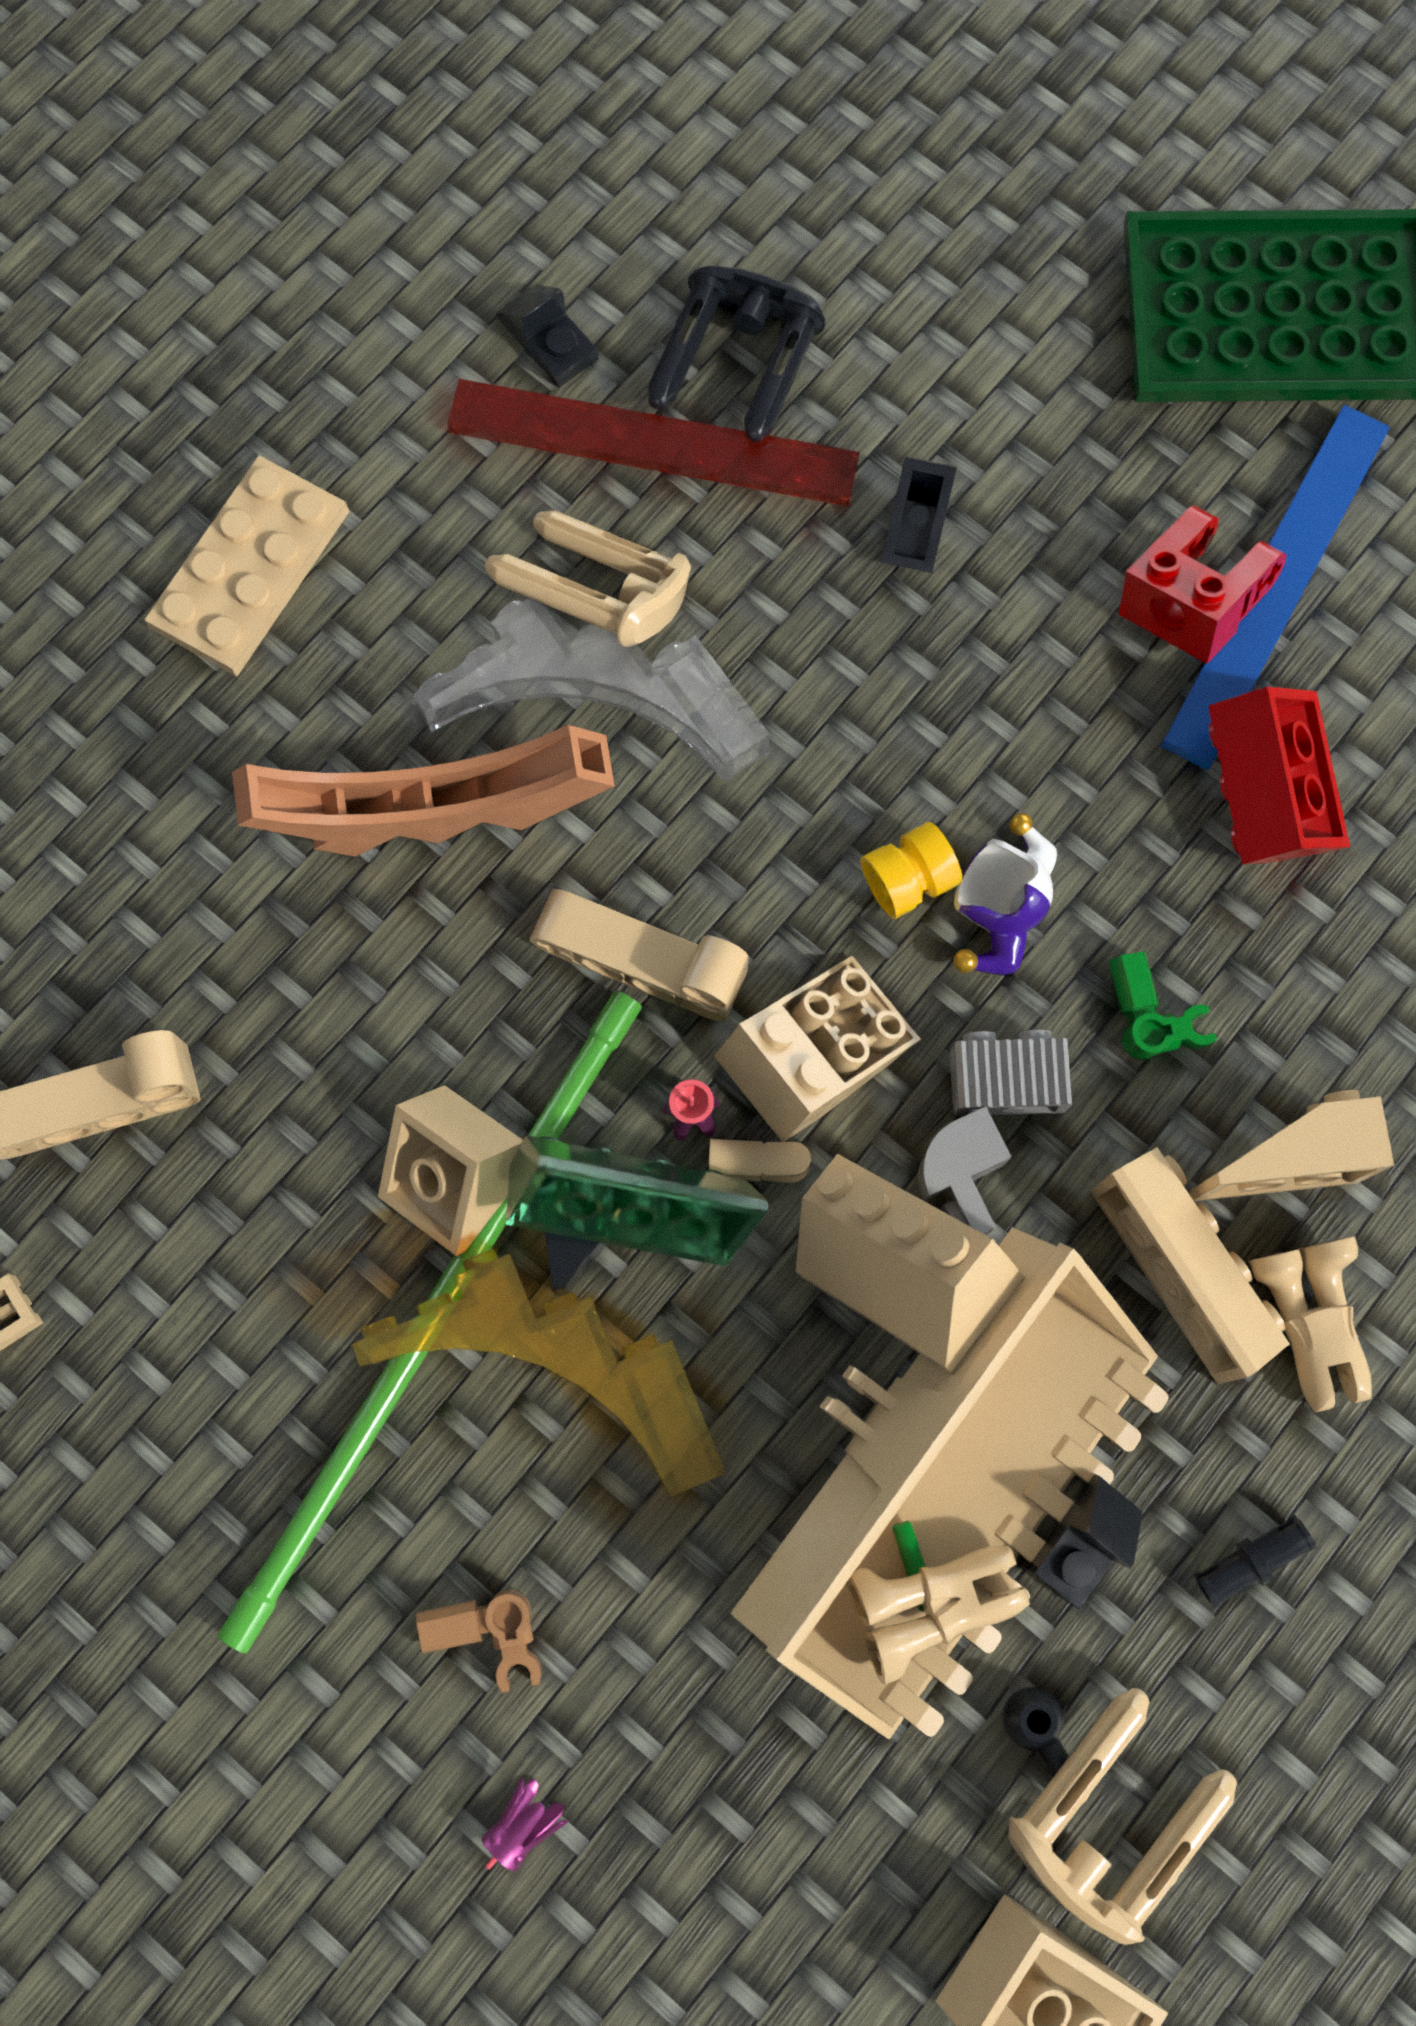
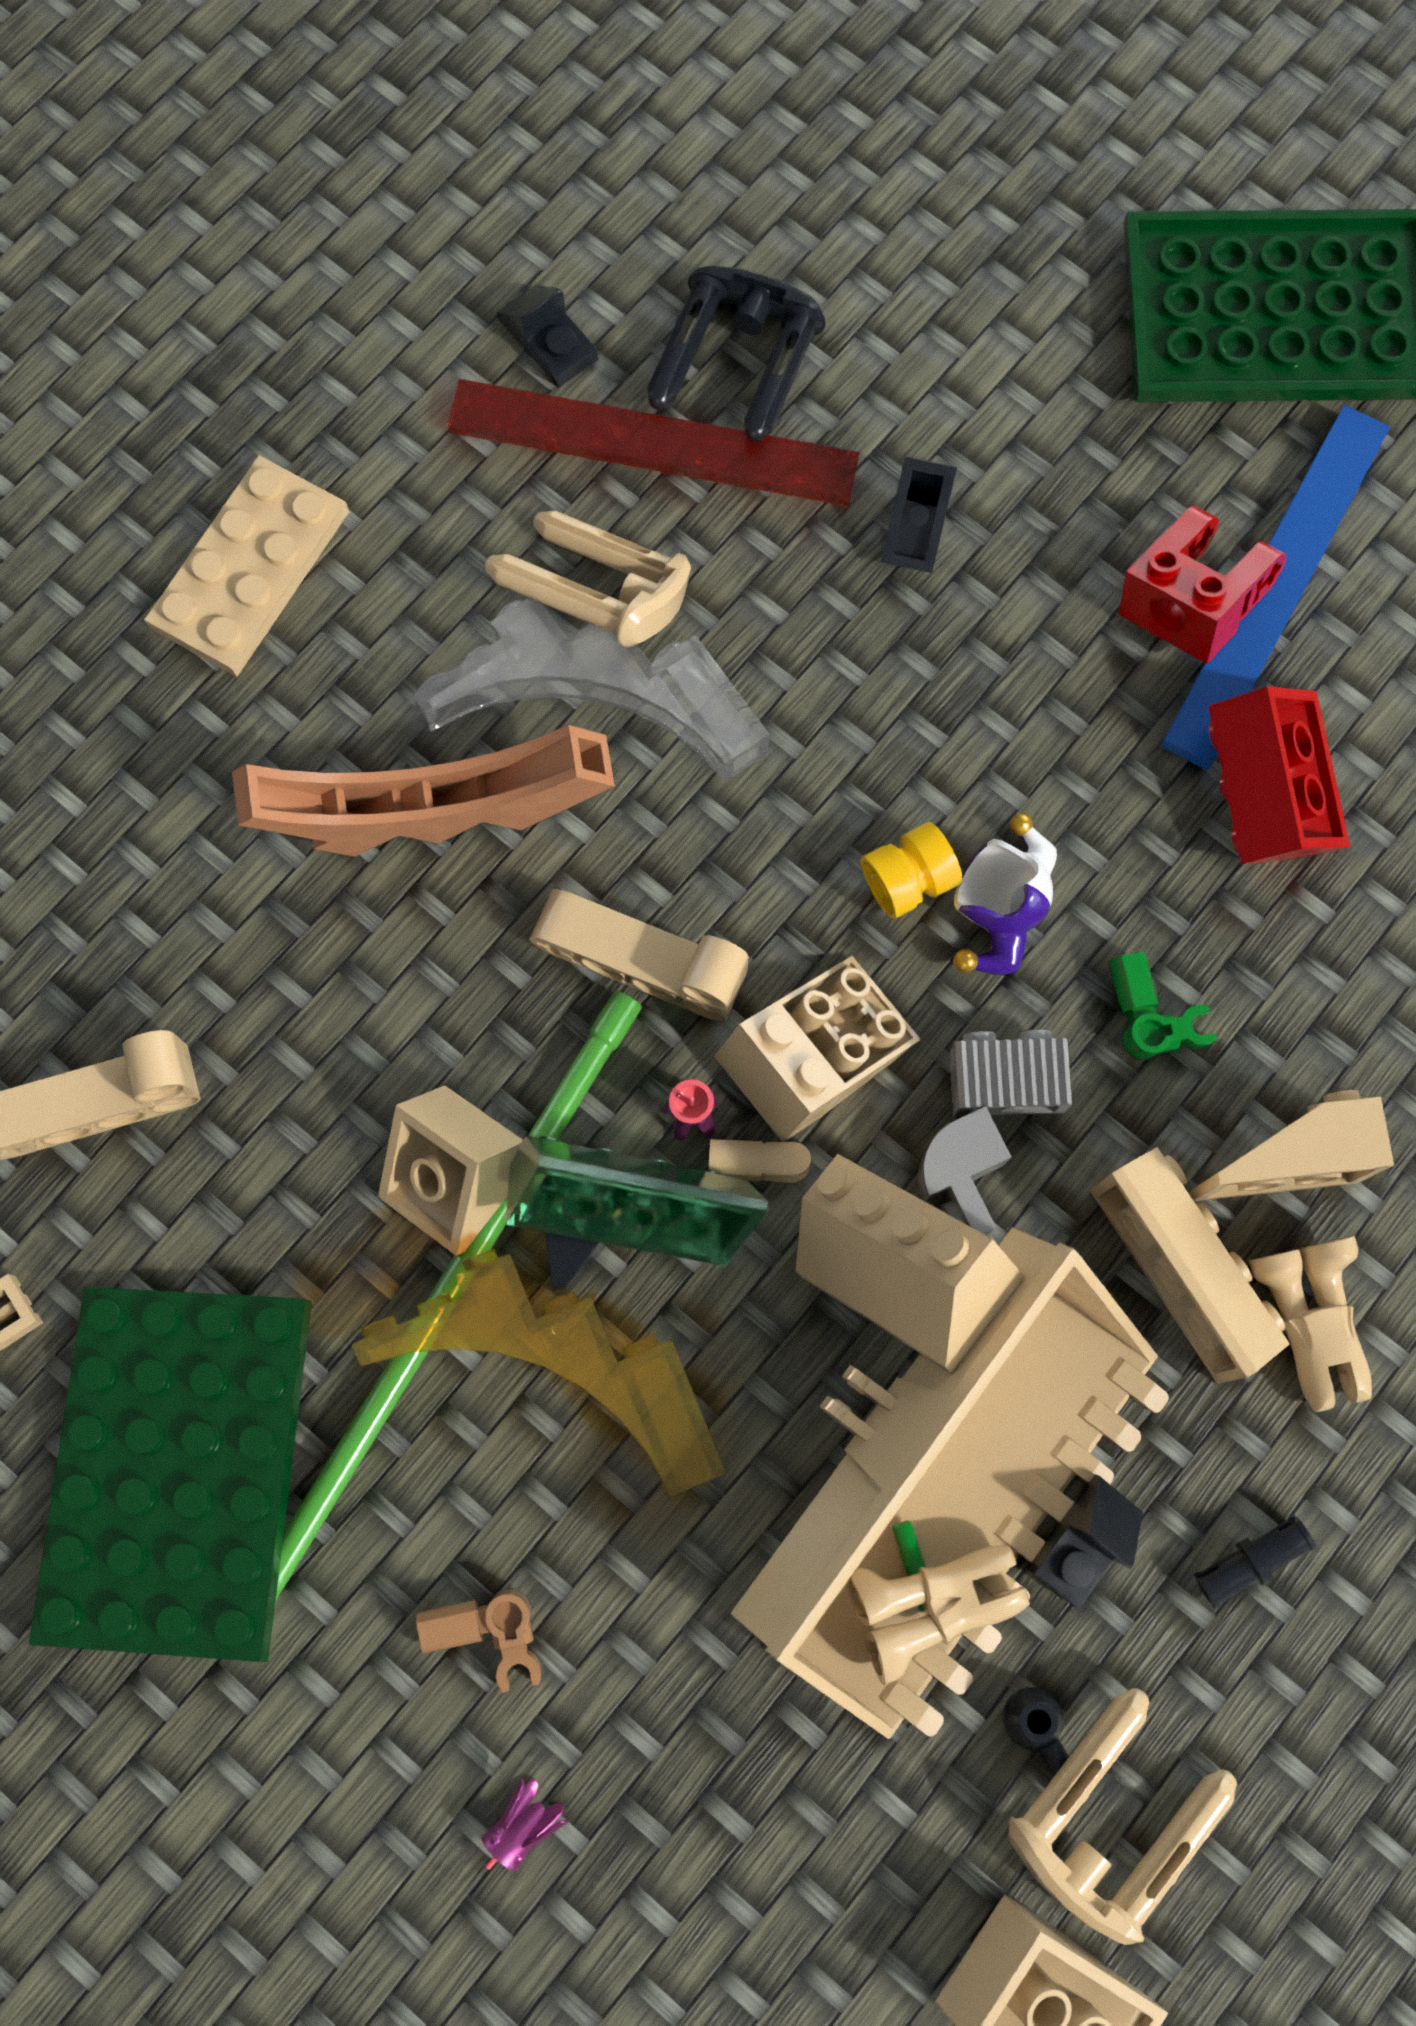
none -> dark green plate [29,1287,312,1662]

